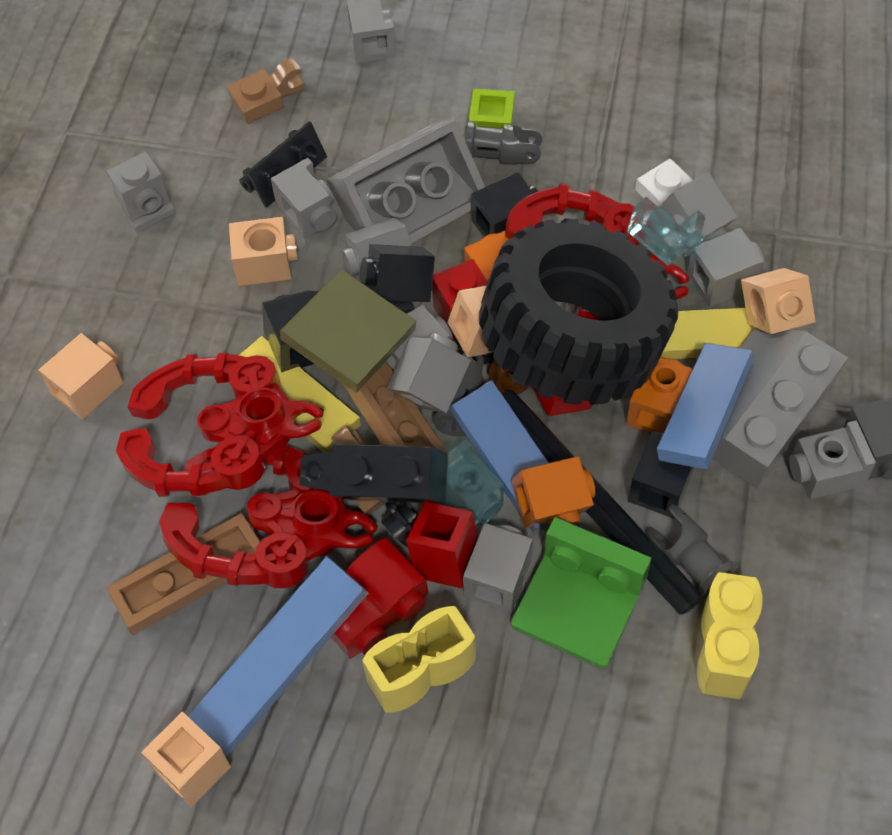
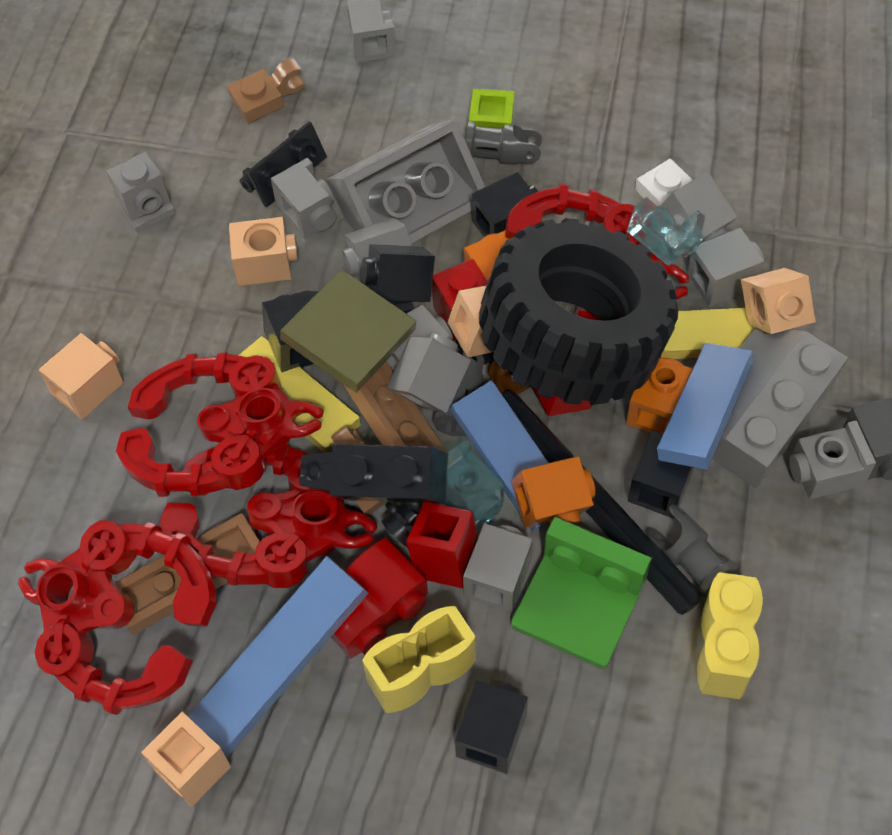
none -> red piece [18,520,217,715]
none -> black brick [455,680,528,774]

